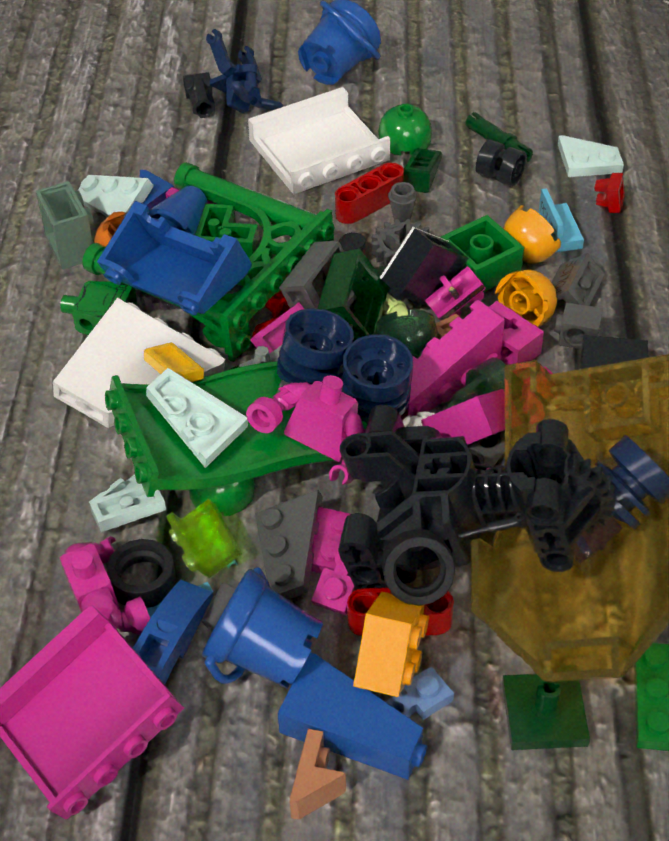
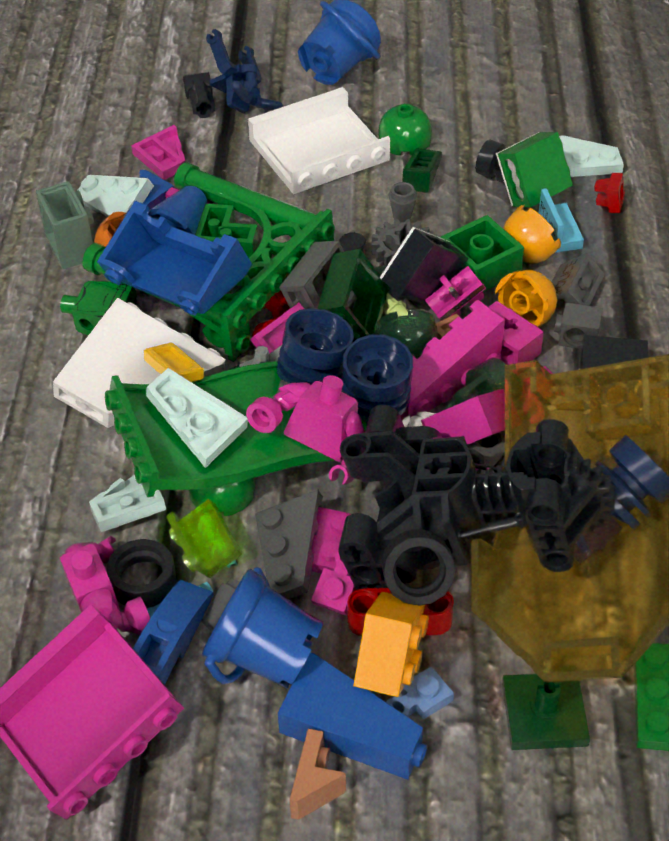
red beam [335,163,404,224] -> none
dark green pin [465,112,533,162] -> none
none -> dark pink wing [131,125,185,180]
none -> green piece [496,132,573,208]

